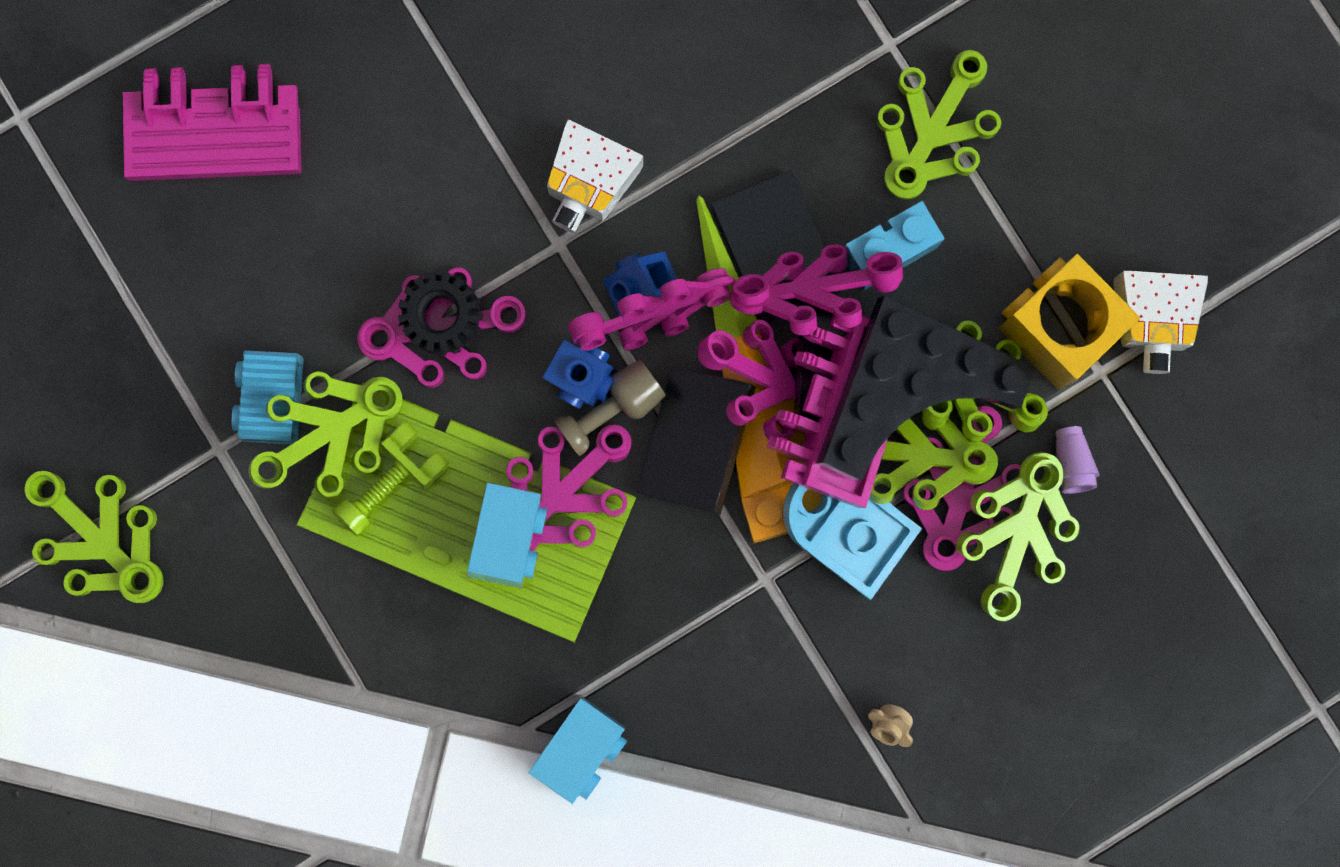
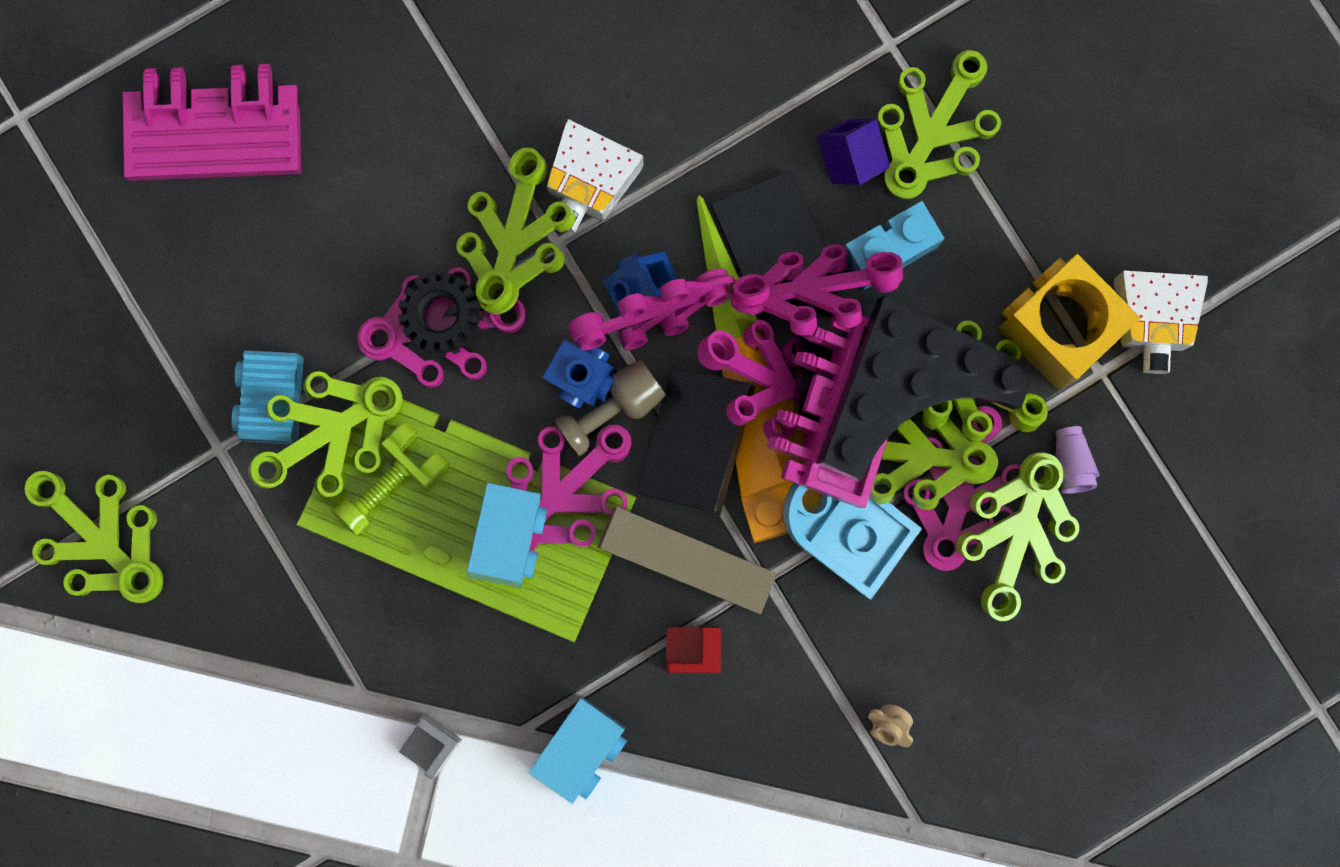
none -> light grey panel [399,714,463,780]
none -> lime plant [456,147,576,314]
none -> dark tan tile [597,506,777,614]
none -> red panel [666,627,721,673]
none -> dark purple panel [817,118,890,185]

